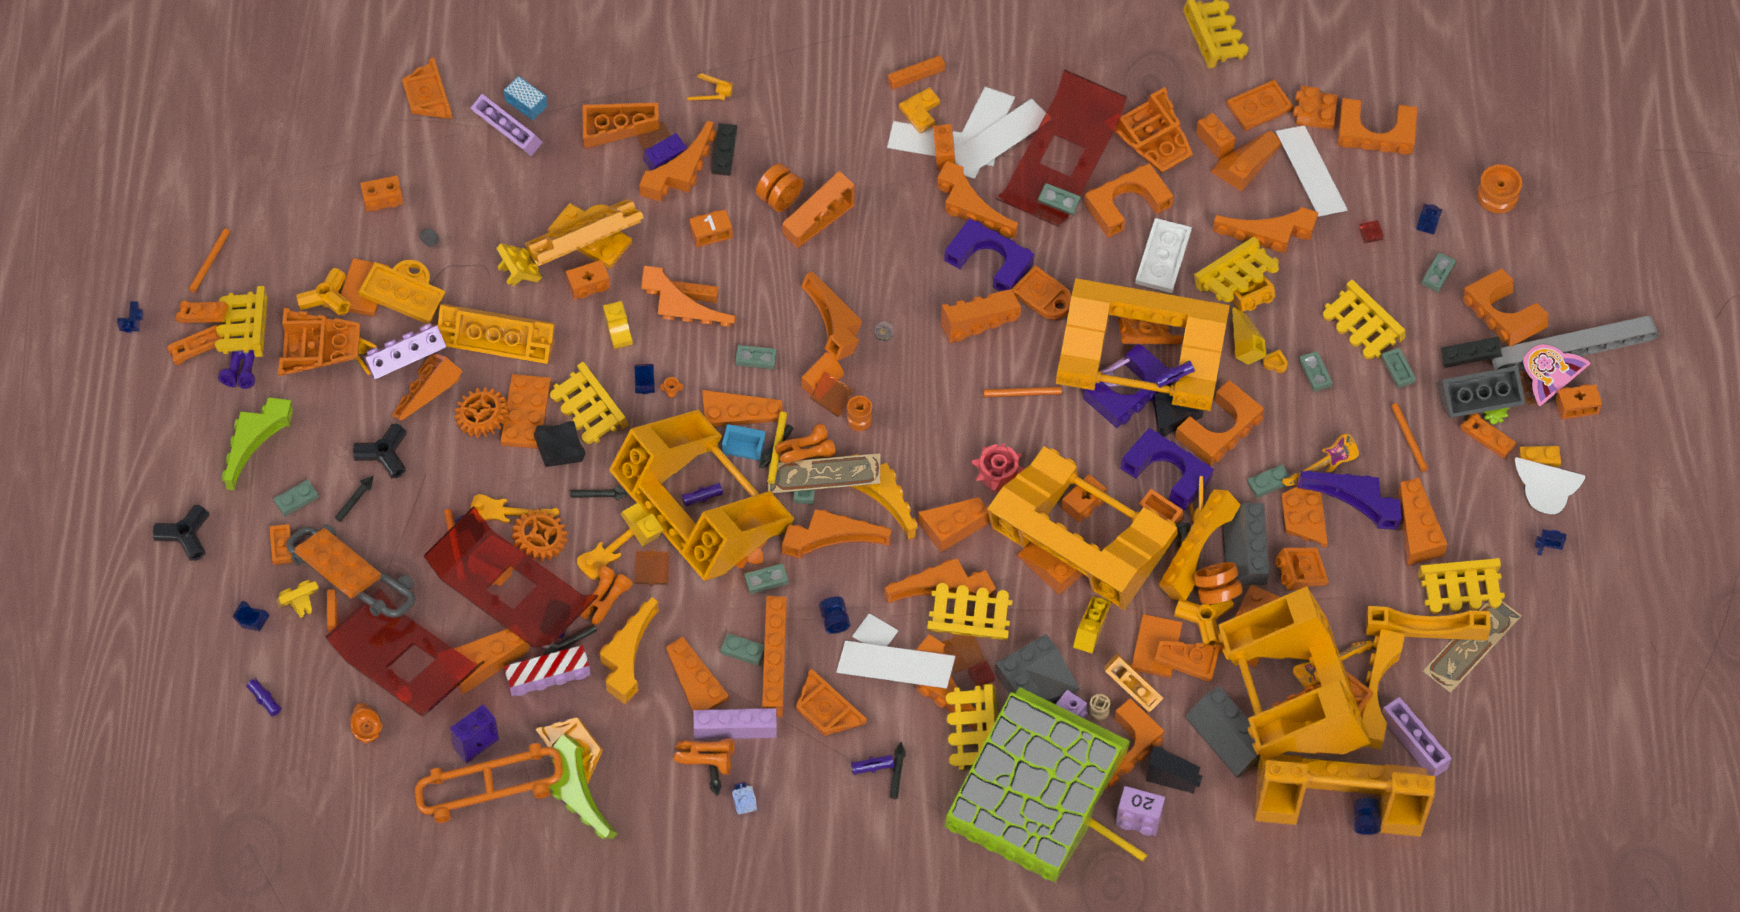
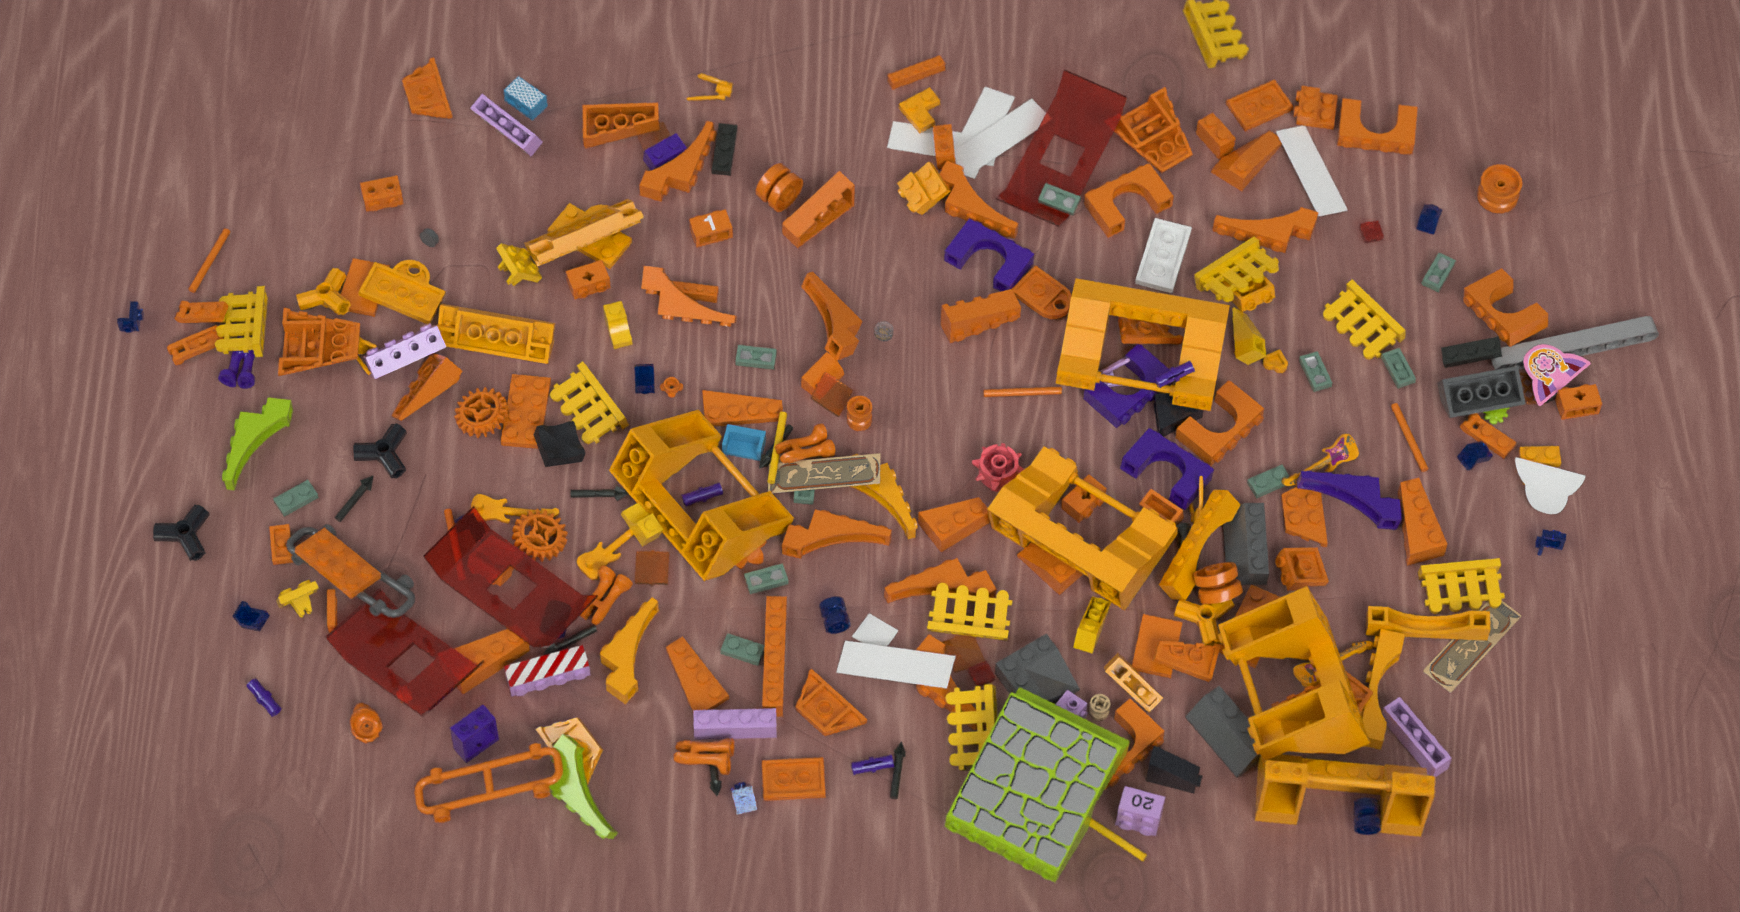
none -> orange tile [762,757,826,801]
none -> light orange plate [897,162,950,215]
none -> clear blue bracket [1457,441,1493,471]

